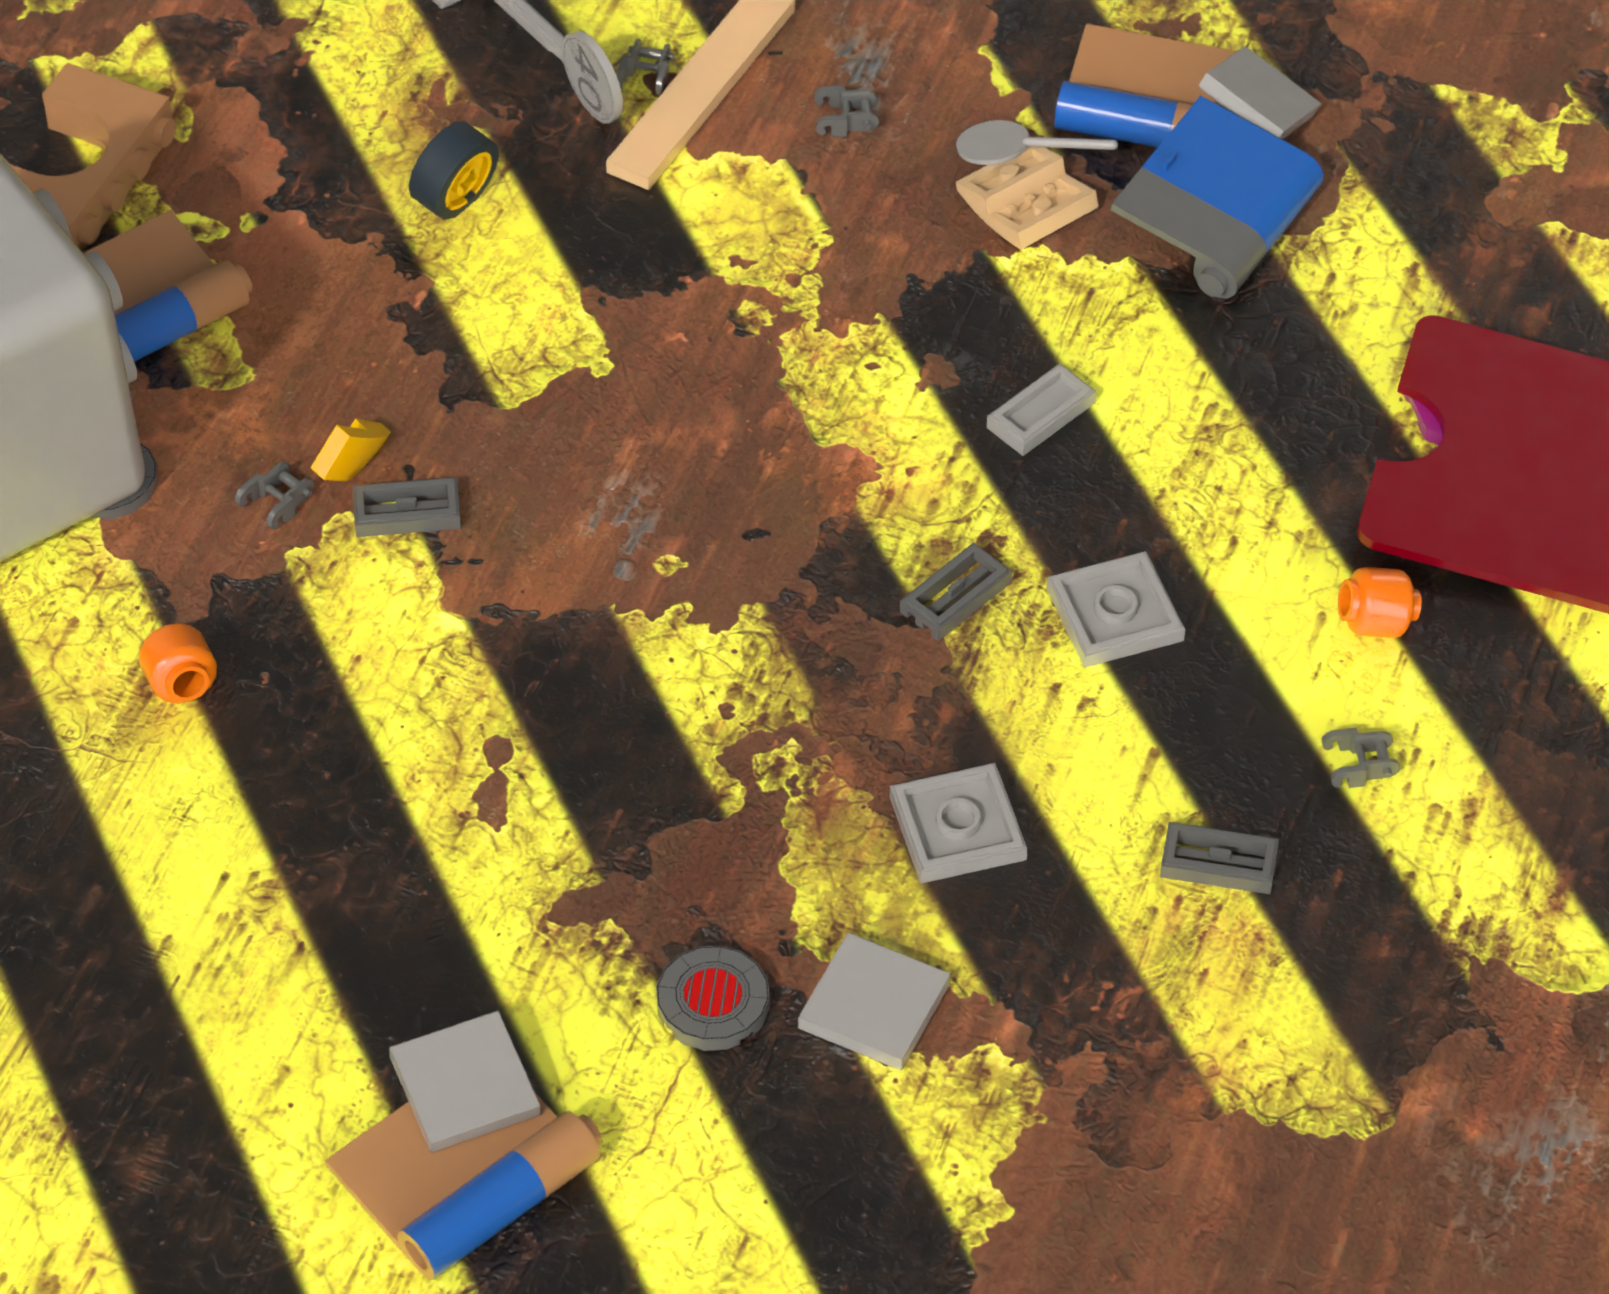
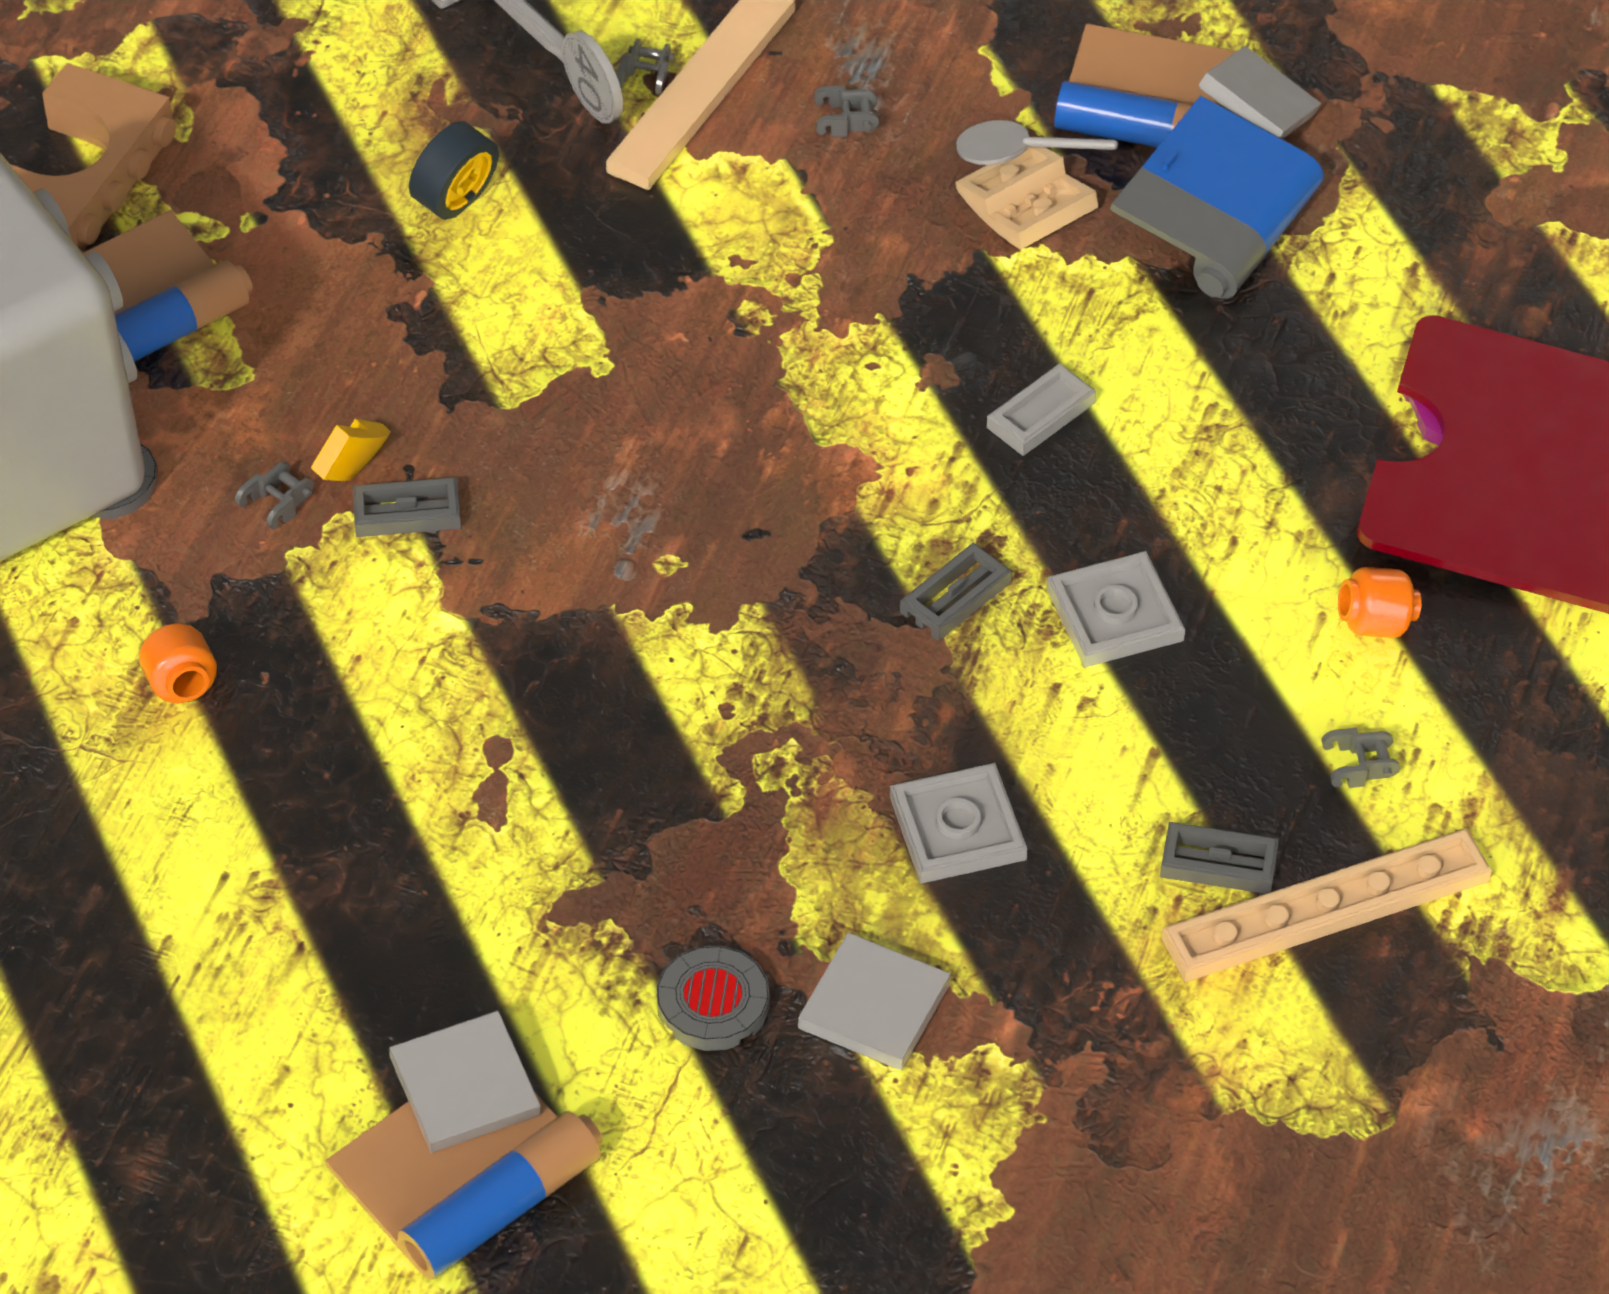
none -> tan tile [1162,828,1492,982]

